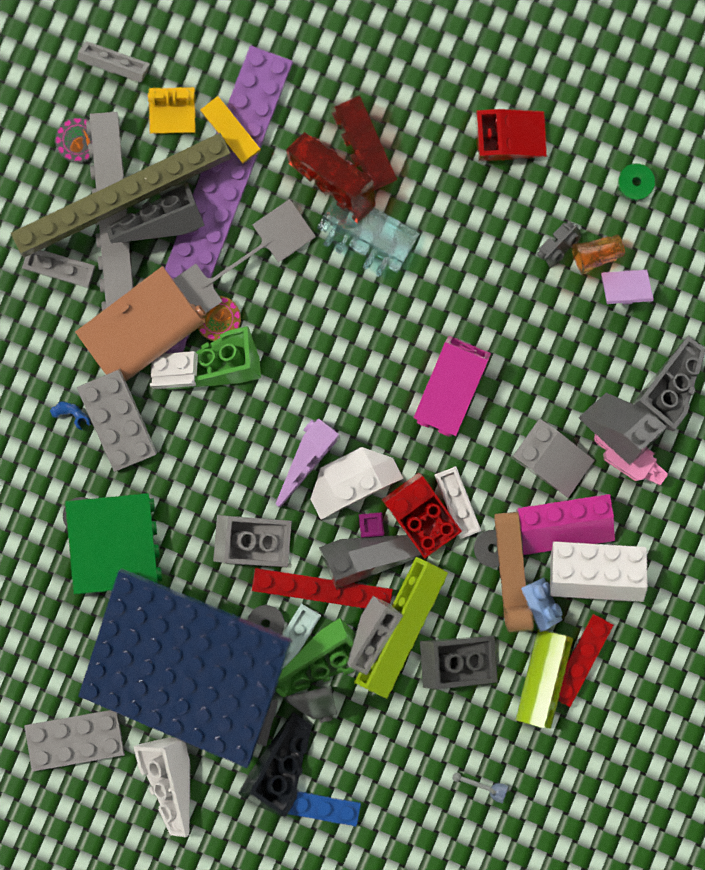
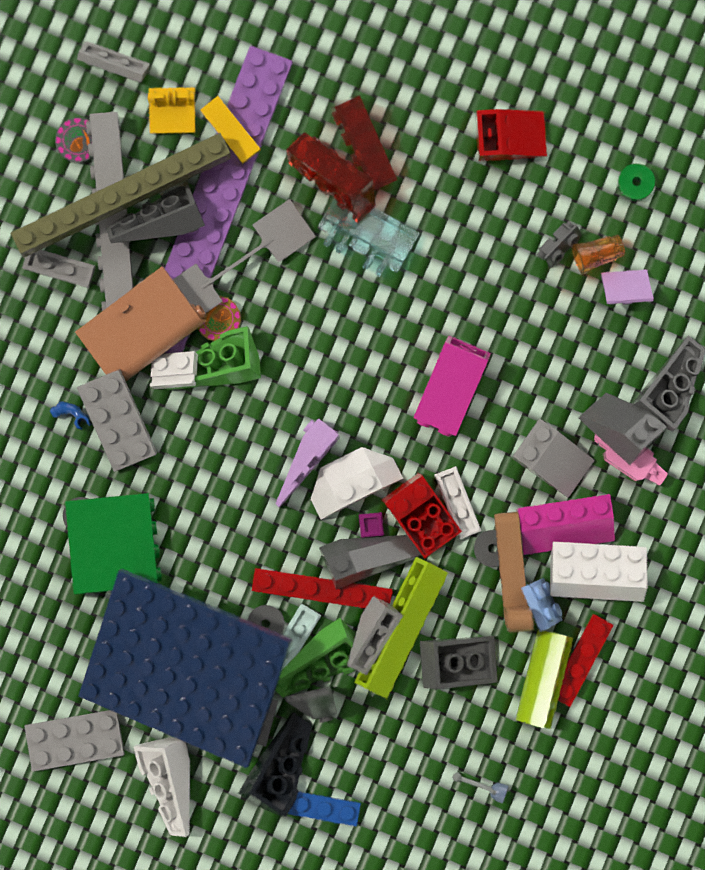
light grey slope [213,515,292,567] -> none

